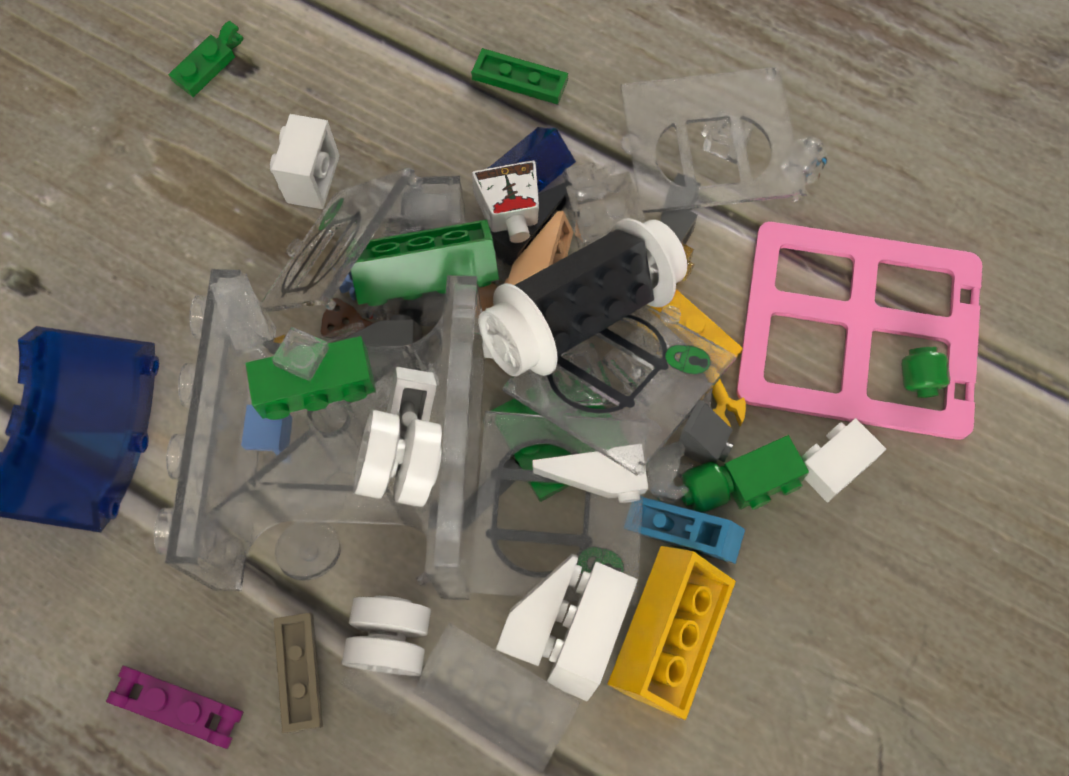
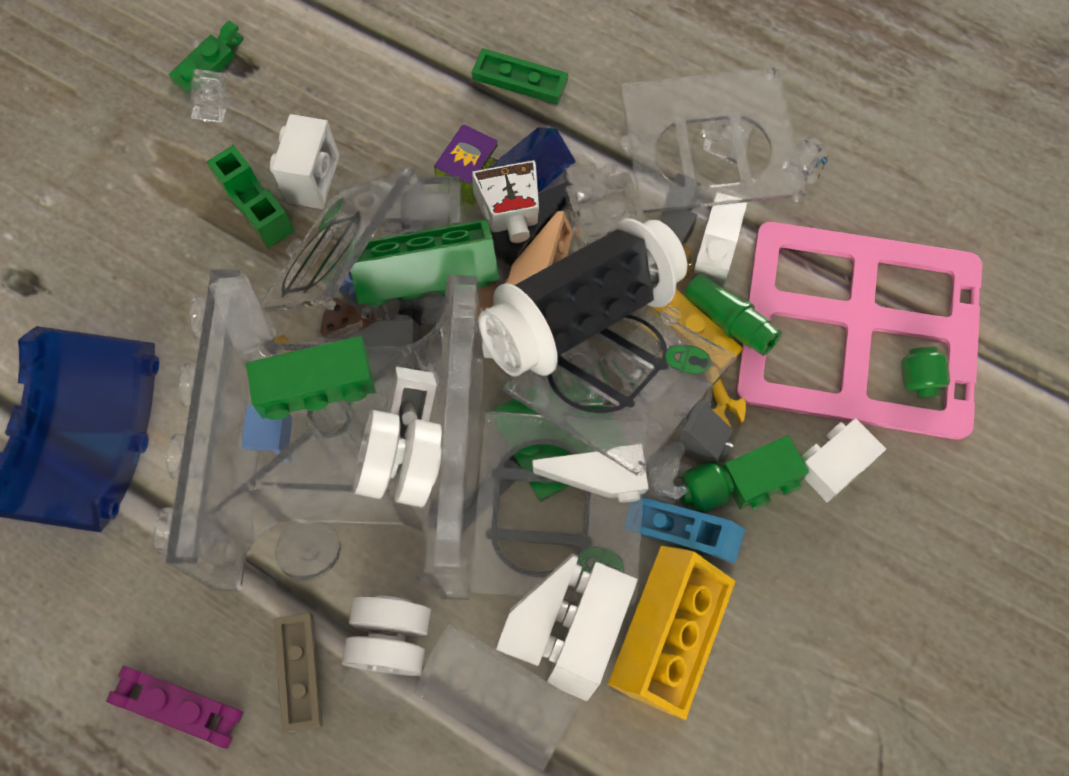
clear plate [272,327,329,381] -> none
none -> clear brick [189,69,227,122]
none -> green arch [206,144,295,248]
none -> dark purple piece [434,125,500,206]
none -> green piece [684,273,782,356]
none -> white slope [692,194,747,288]

